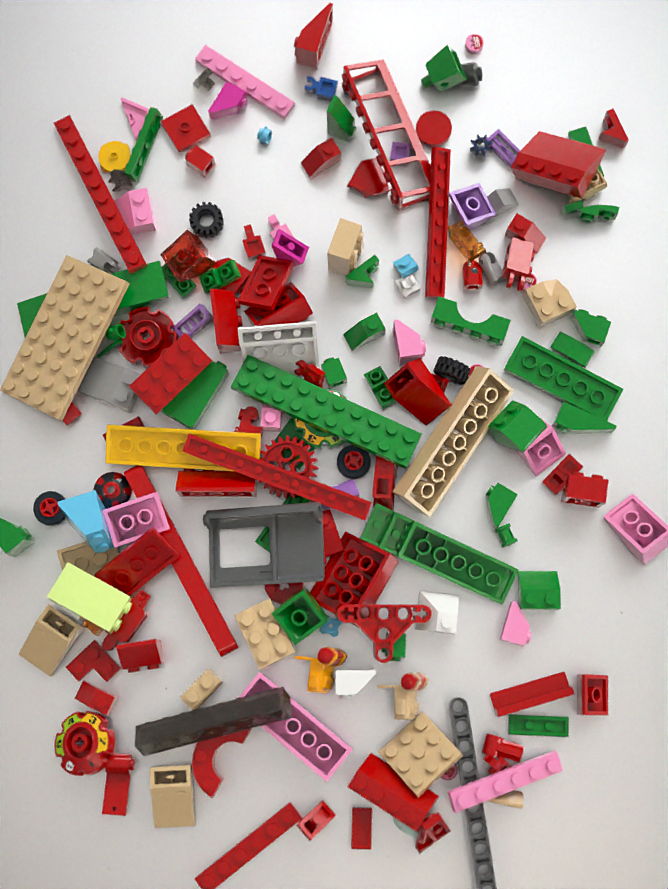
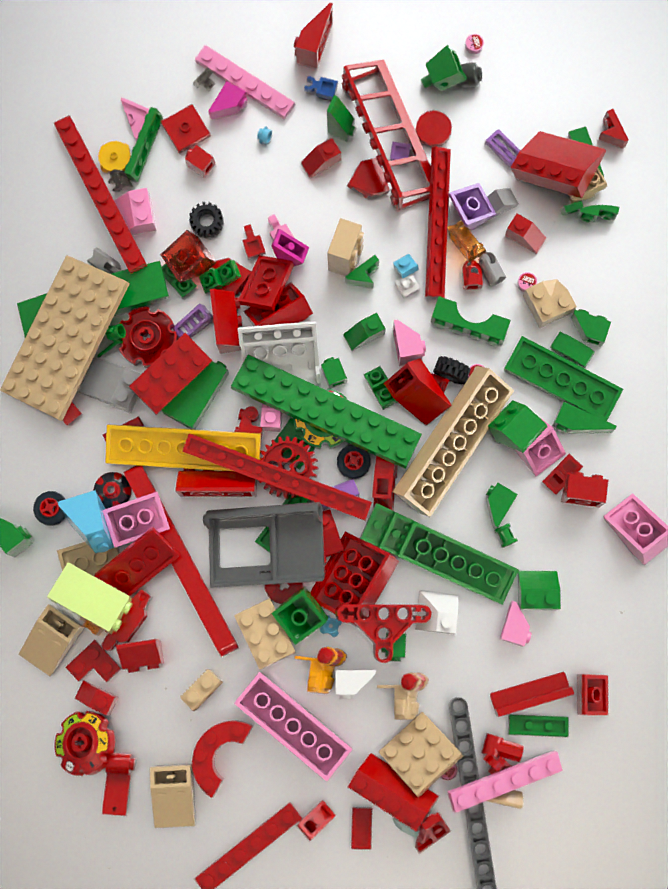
clear smoke brick [135,687,291,756] -> none
red plate [294,360,325,388] -> none
dark blue gear [470,134,492,158] -> none
hinge [501,237,535,292] -> none

